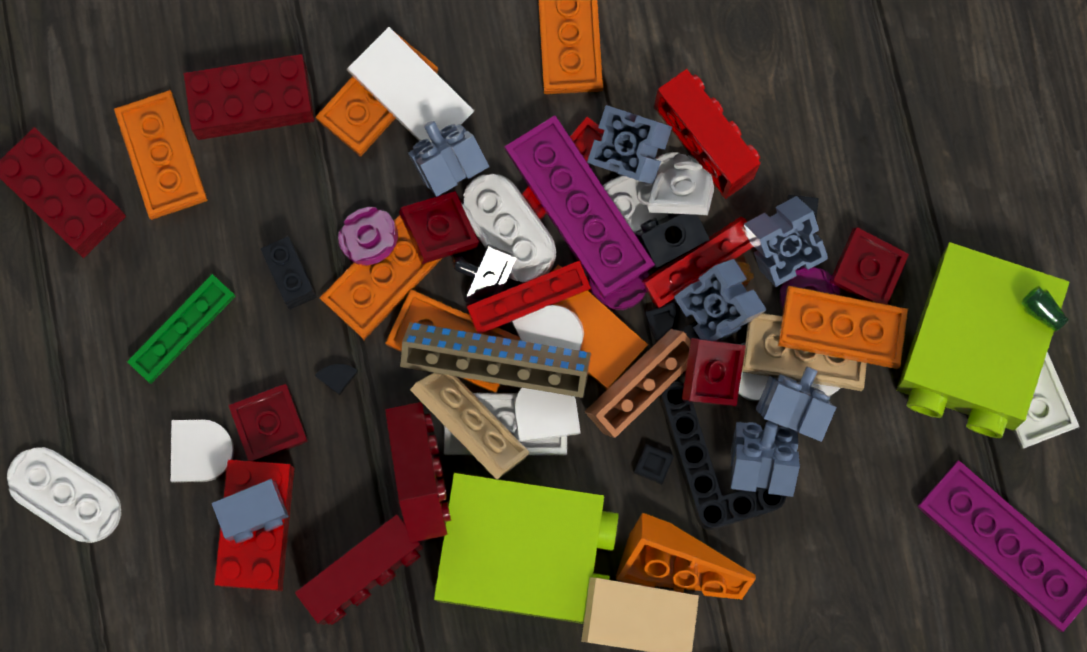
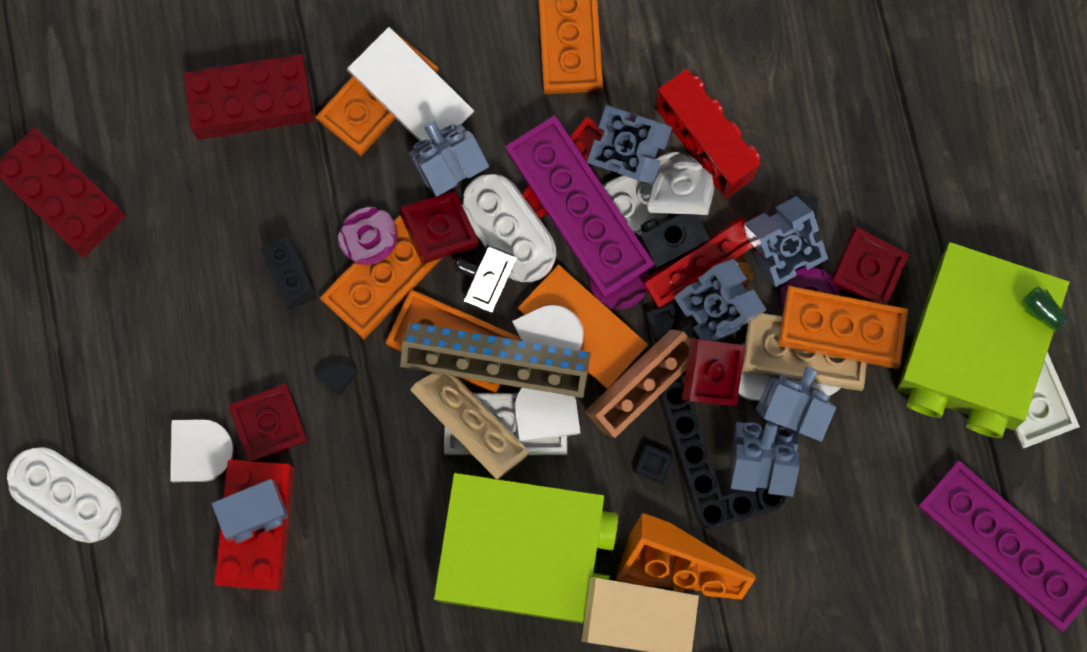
orange tile [114,90,208,220] -> none
green plate [127,274,236,384] -> none
dark red brick [295,514,423,626] -> none
dark red brick [385,402,451,543] -> none
red plate [467,260,591,334] -> none

